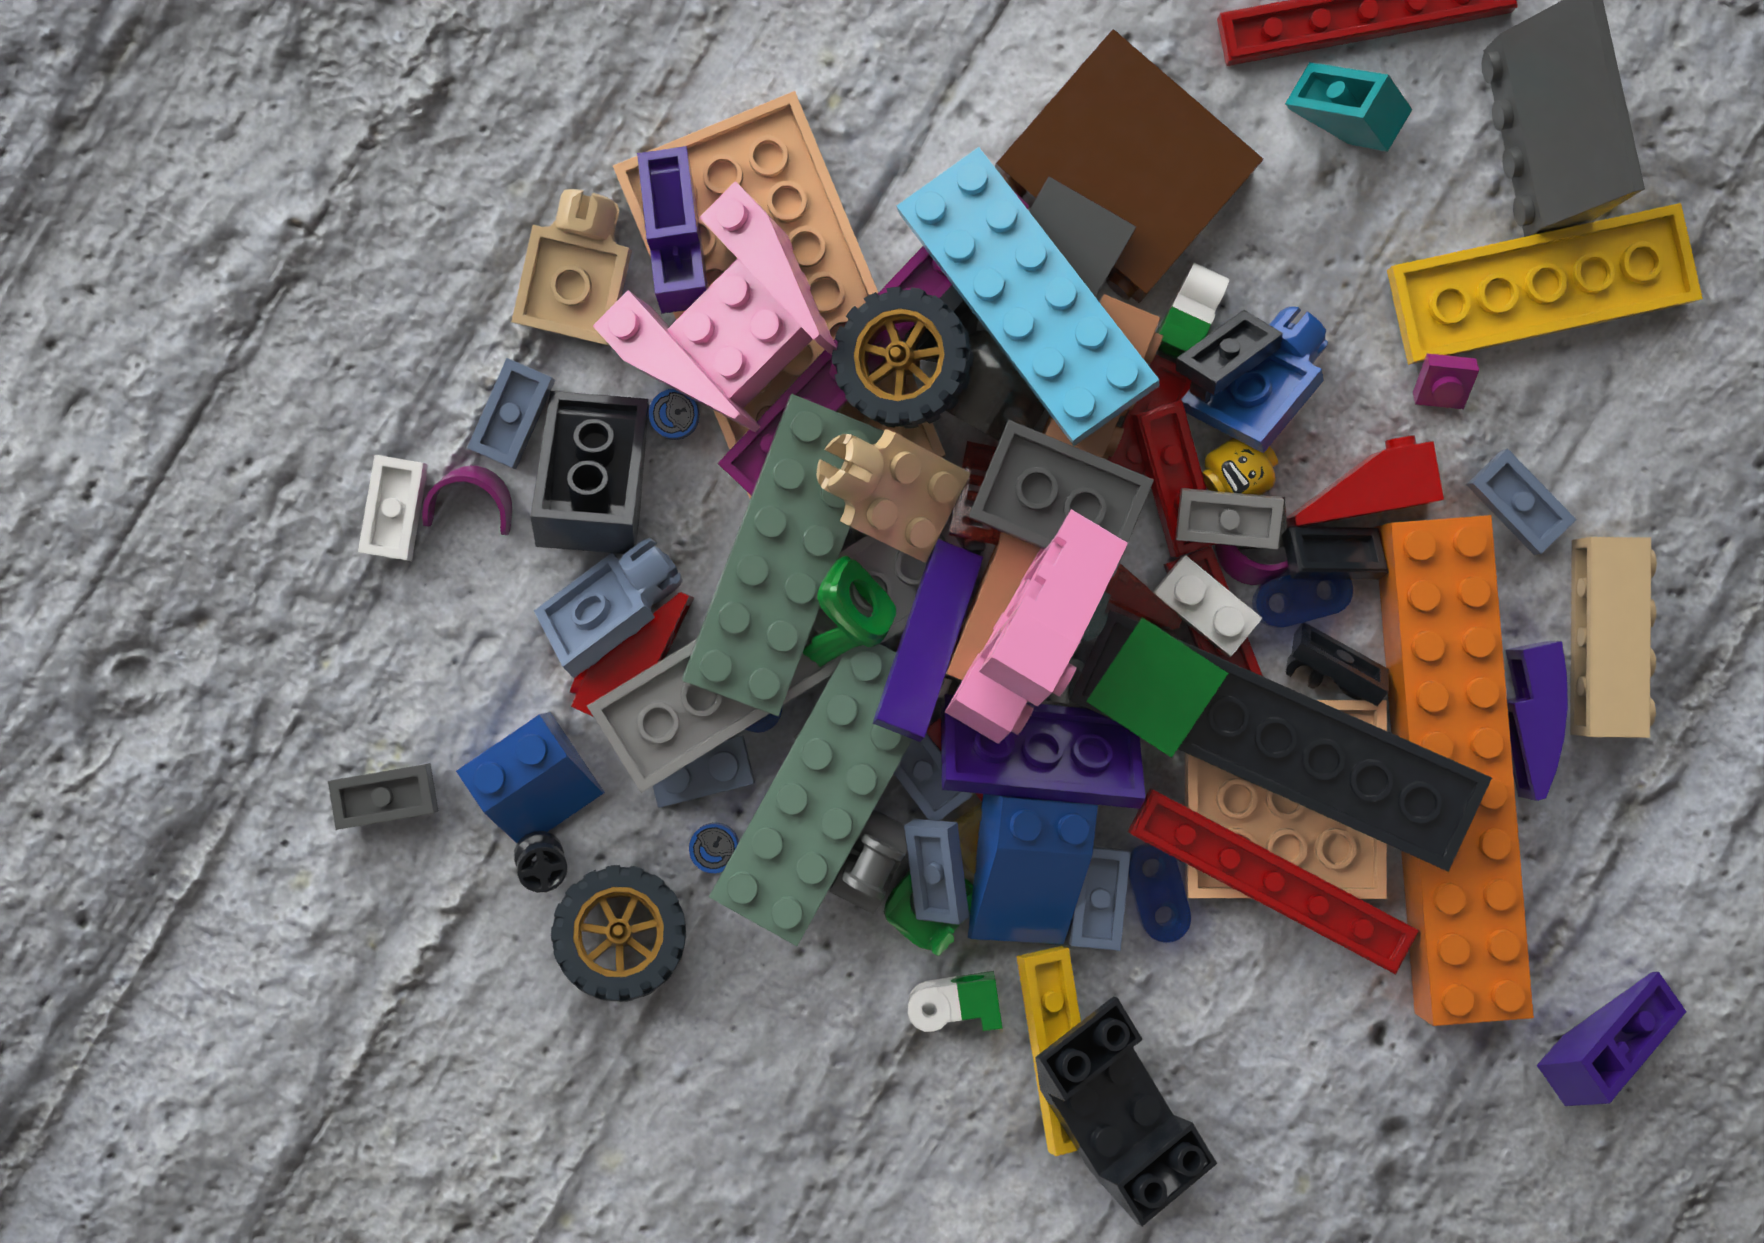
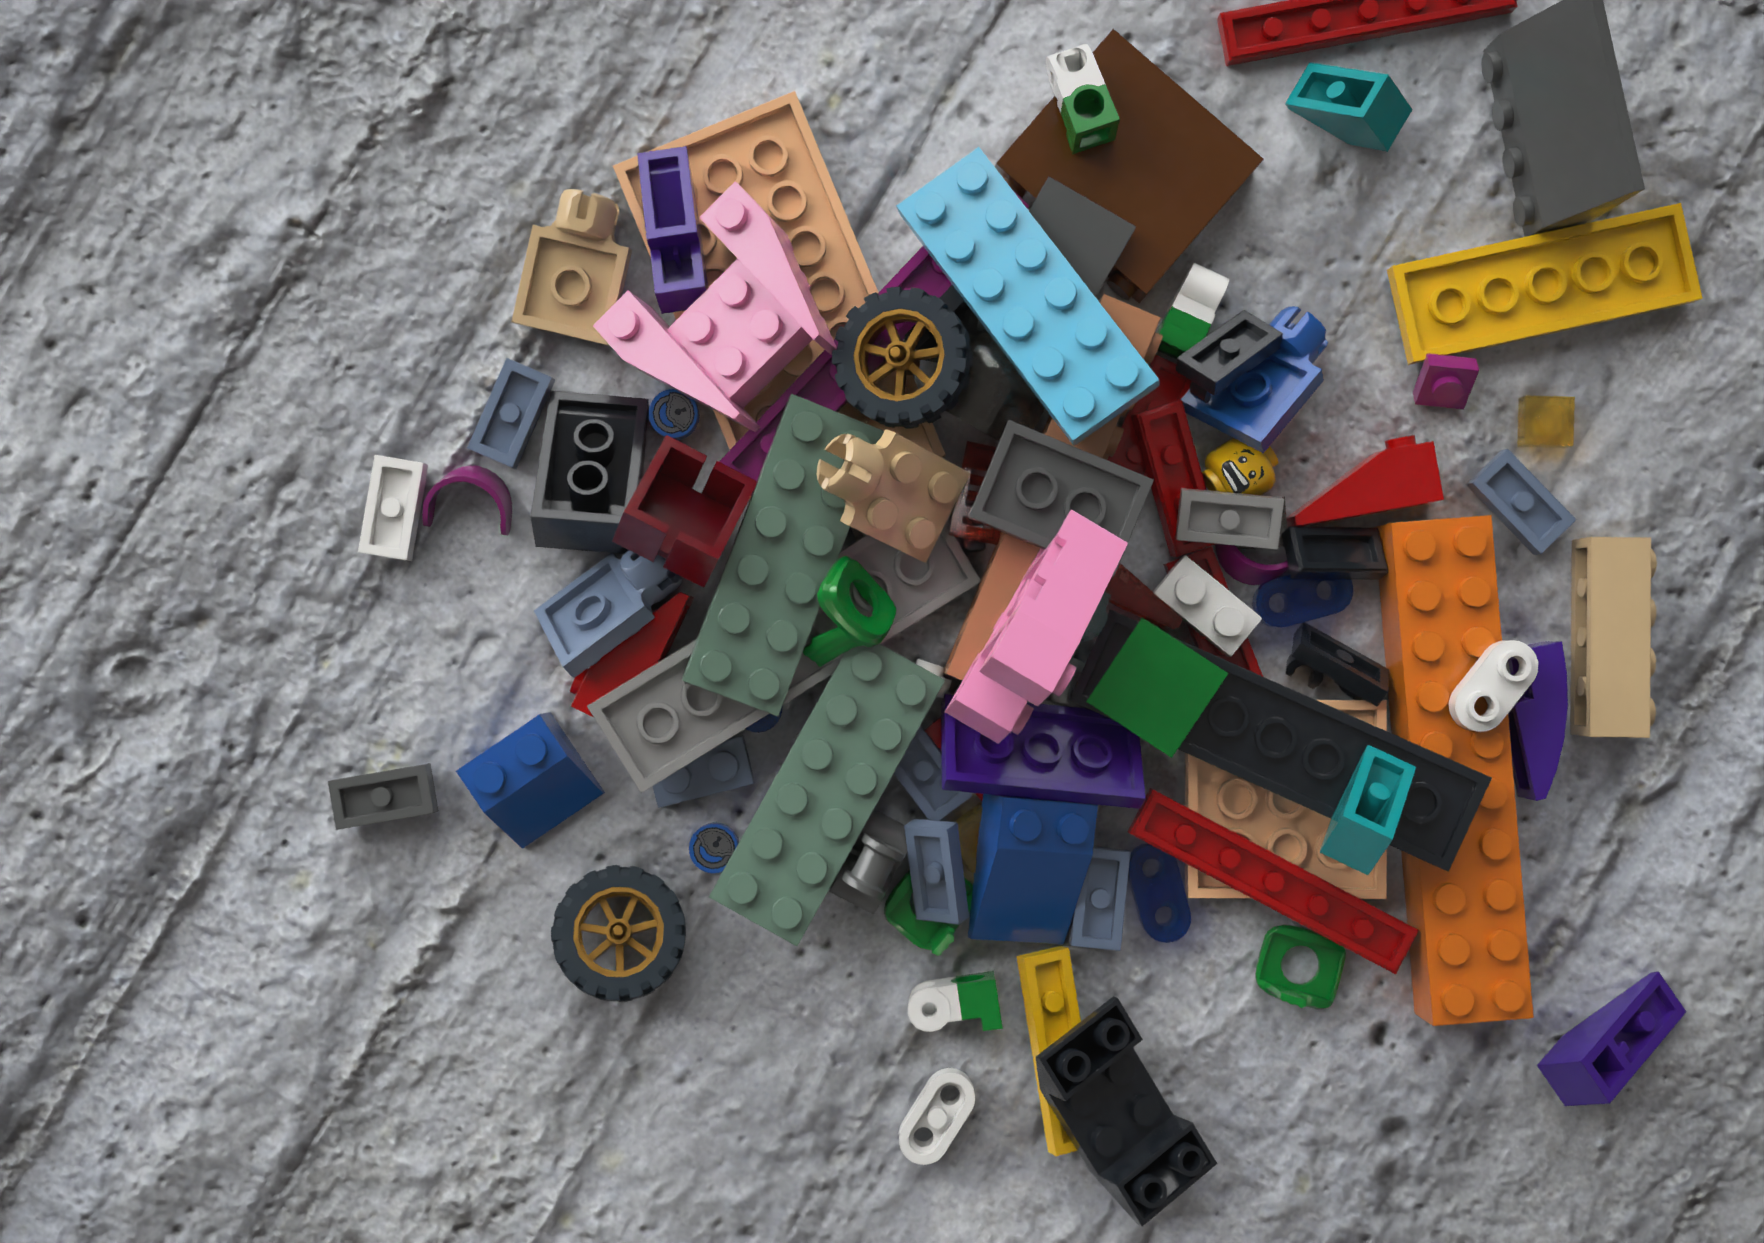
black wheel [514,831,567,893] -> none
dark purple tile [872,539,983,742] -> none
none -> dark red piece [612,435,758,588]
none -> white plate [899,1068,975,1165]
none -> leg [1046,44,1120,154]
none -> green piece [1255,925,1346,1010]
none -> teal slope [1320,745,1416,875]
none -> white plate [1449,640,1538,732]
none -> clear yellow plate [1517,395,1575,448]

